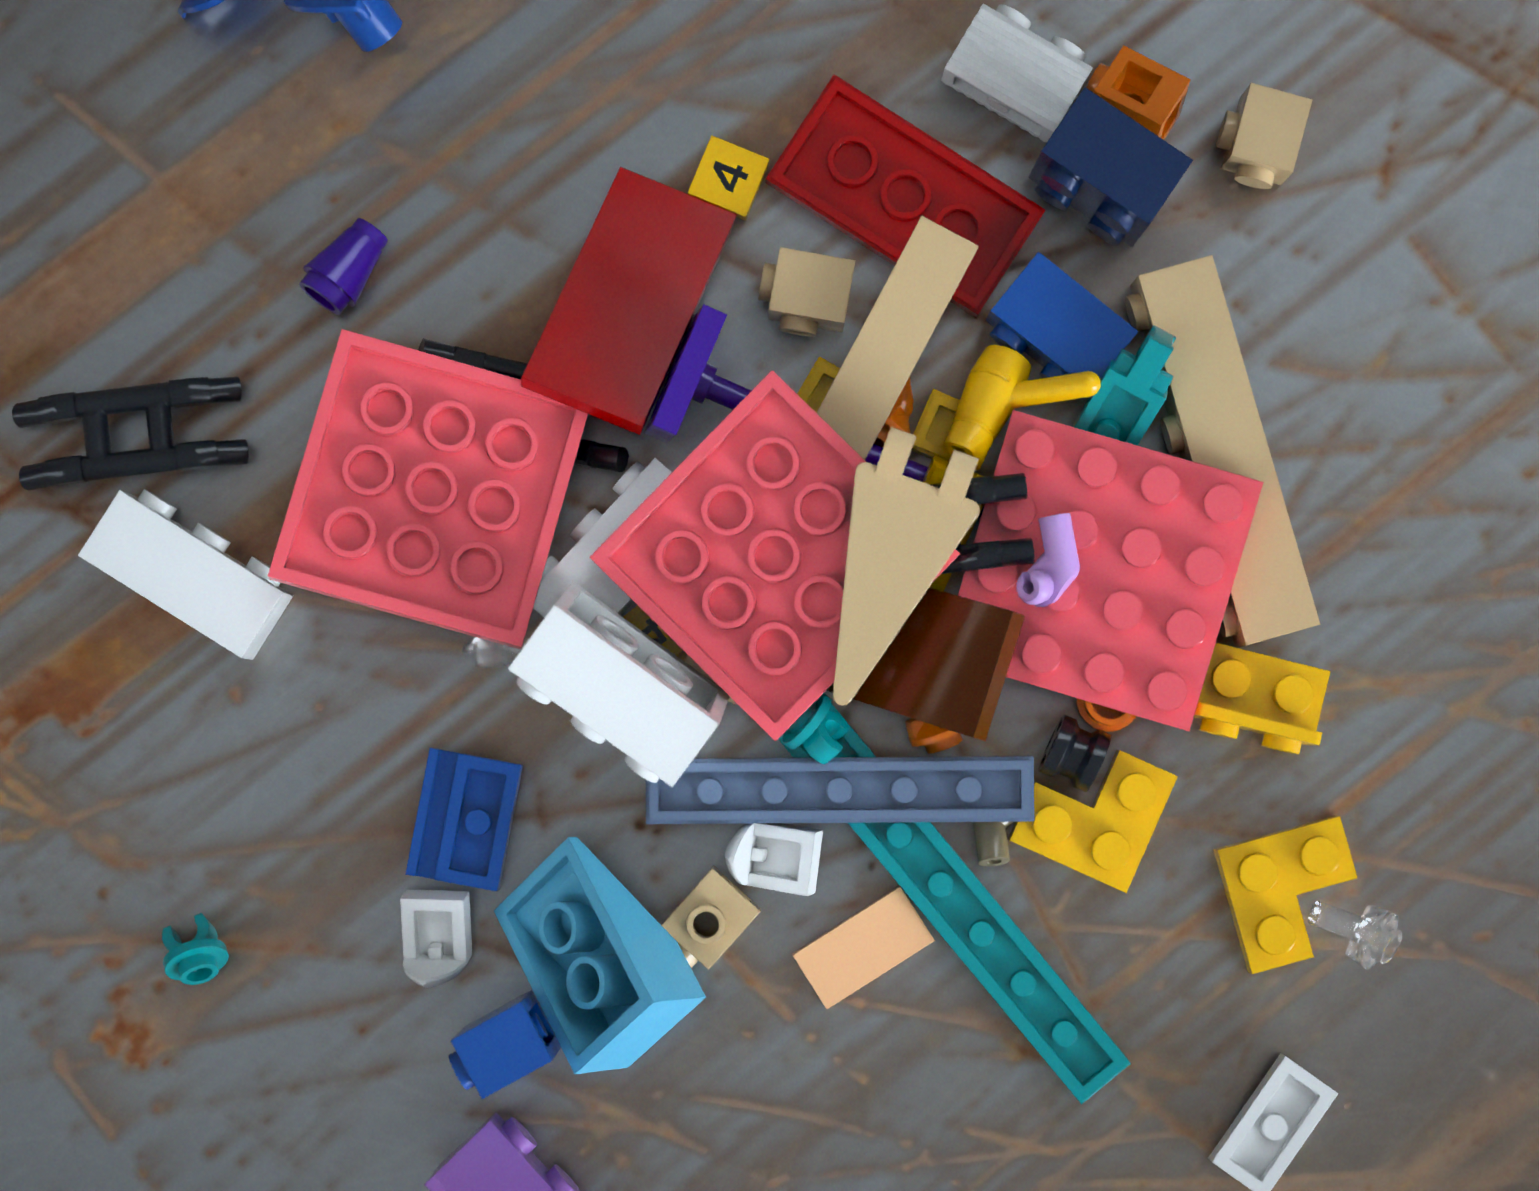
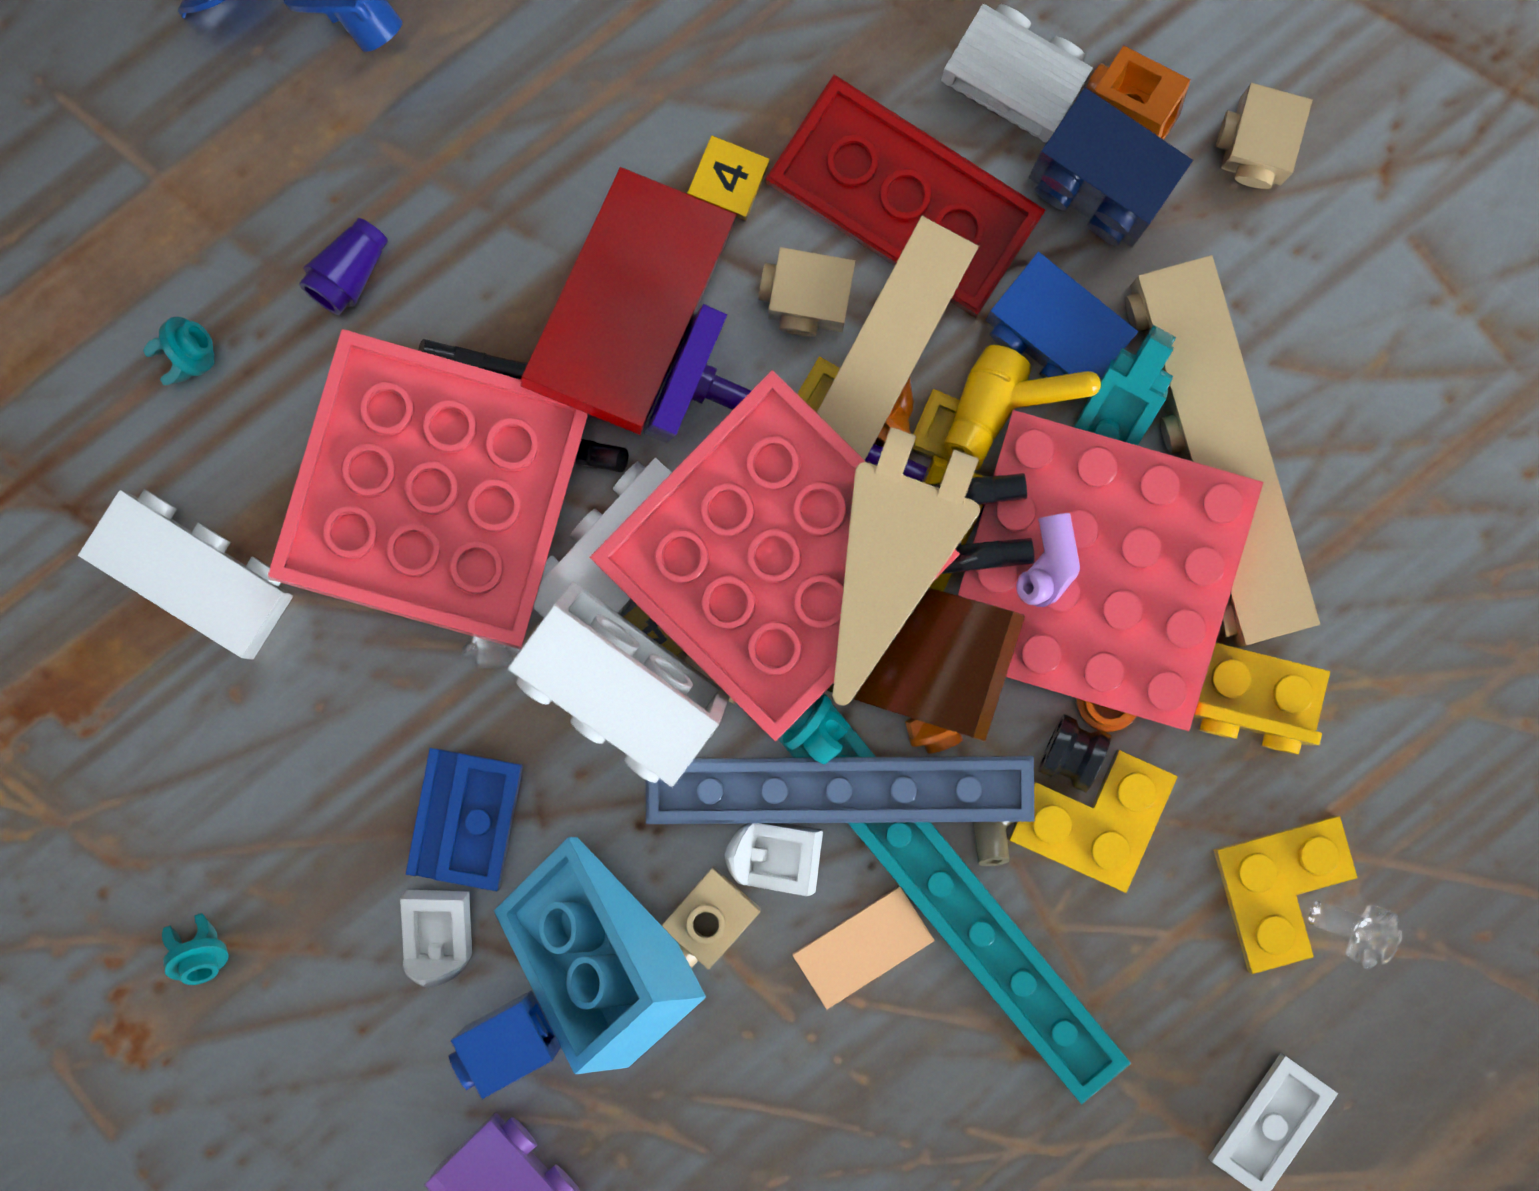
black piece [12,377,249,491] -> none
none -> teal plate [143,316,215,385]

